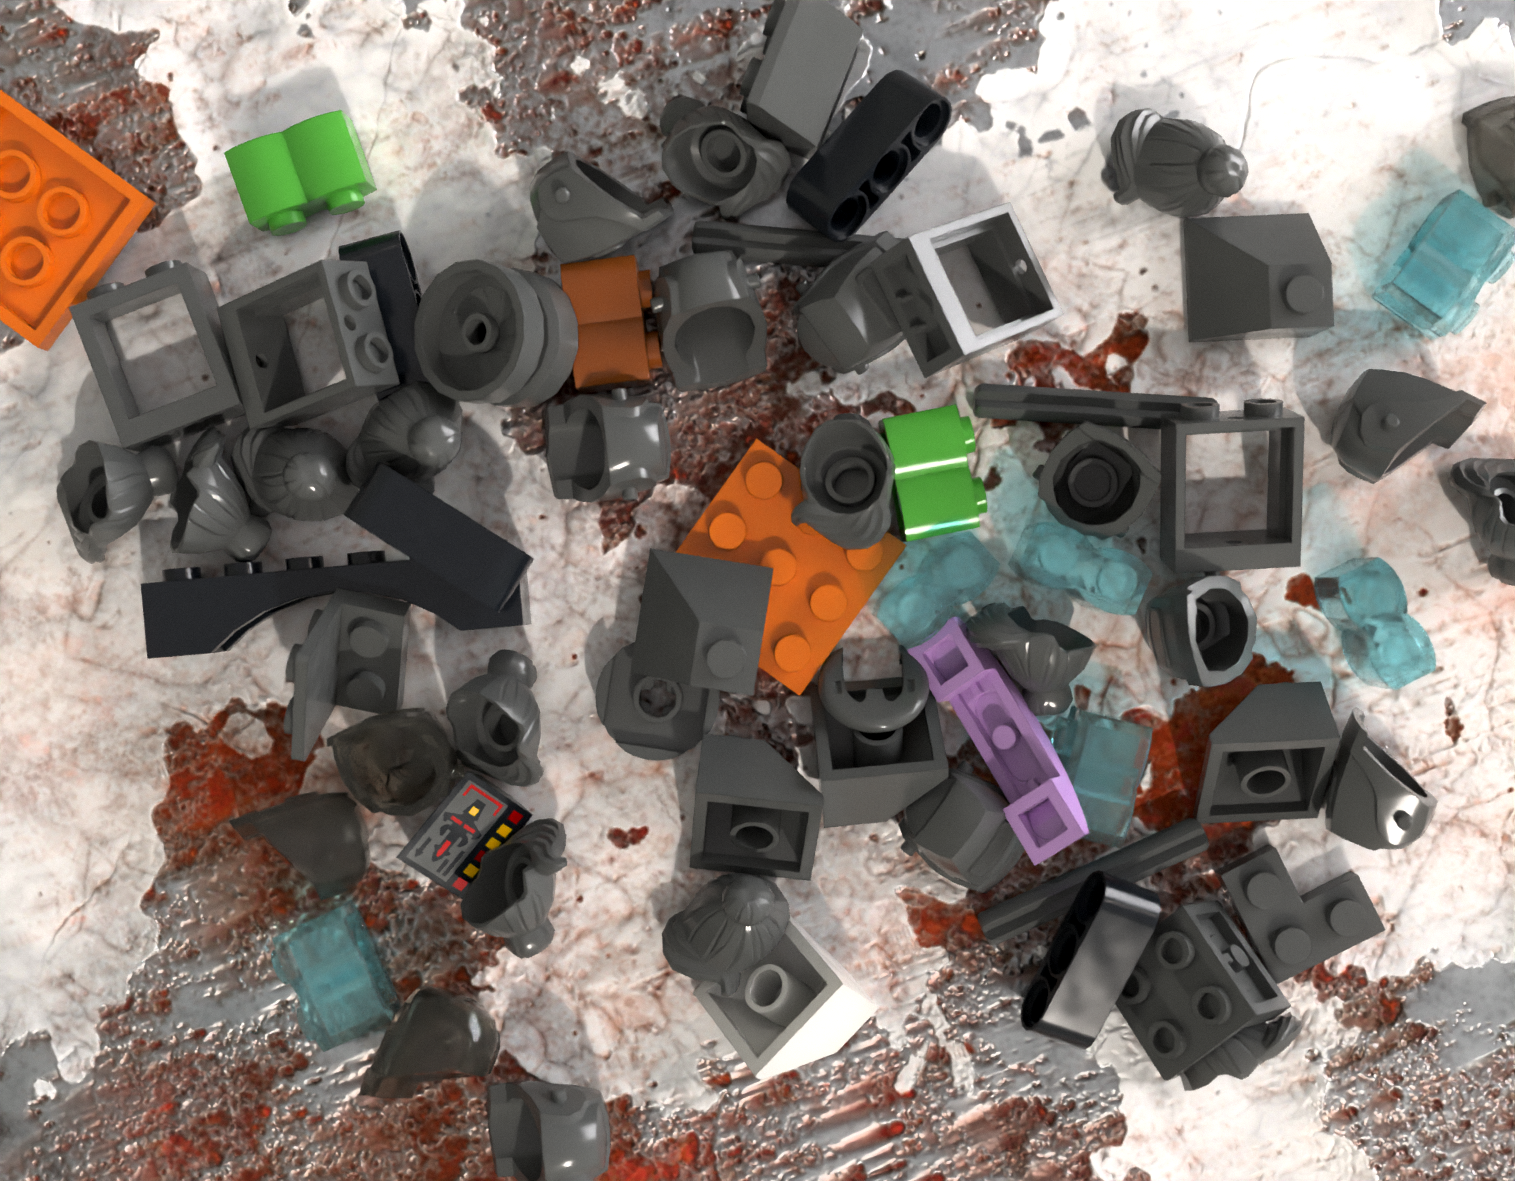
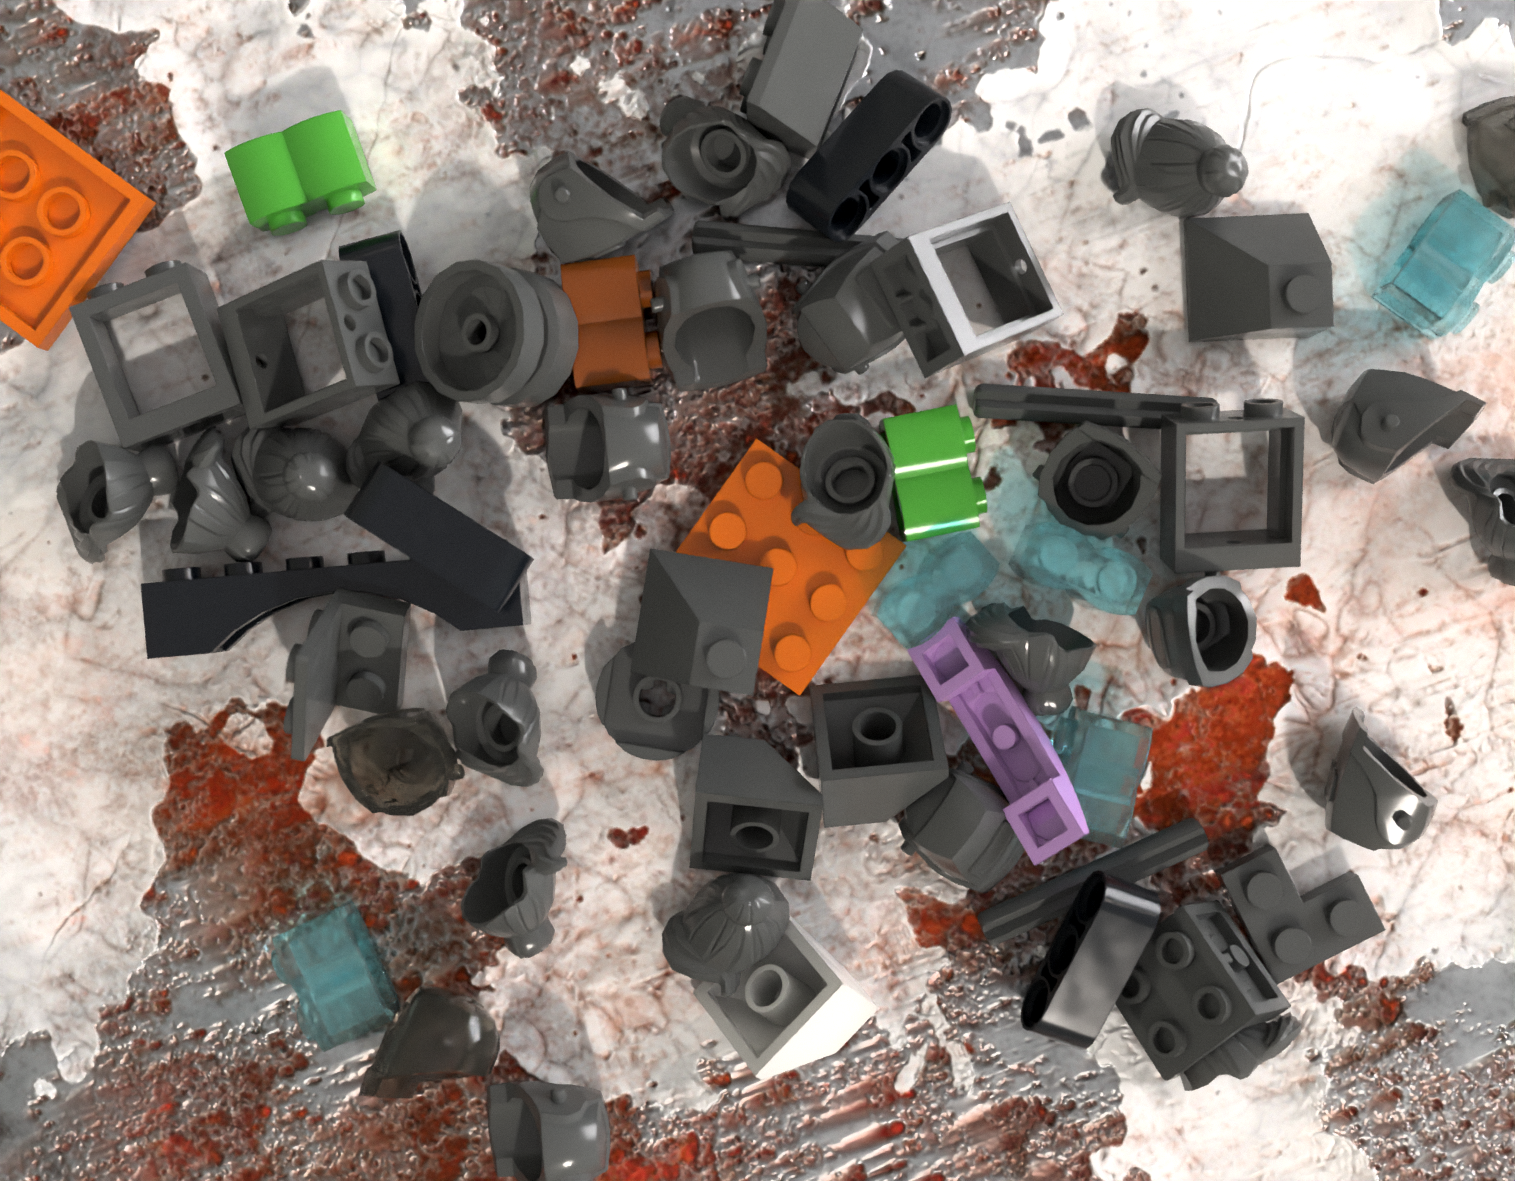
clear smoke helmet [228,791,370,900] -> none
piece [396,771,533,899] -> none
dark grey head [818,646,929,733] -> none
dark grey slope [1193,681,1340,824] -> none
clear light blue brick [1314,557,1436,690] -> none

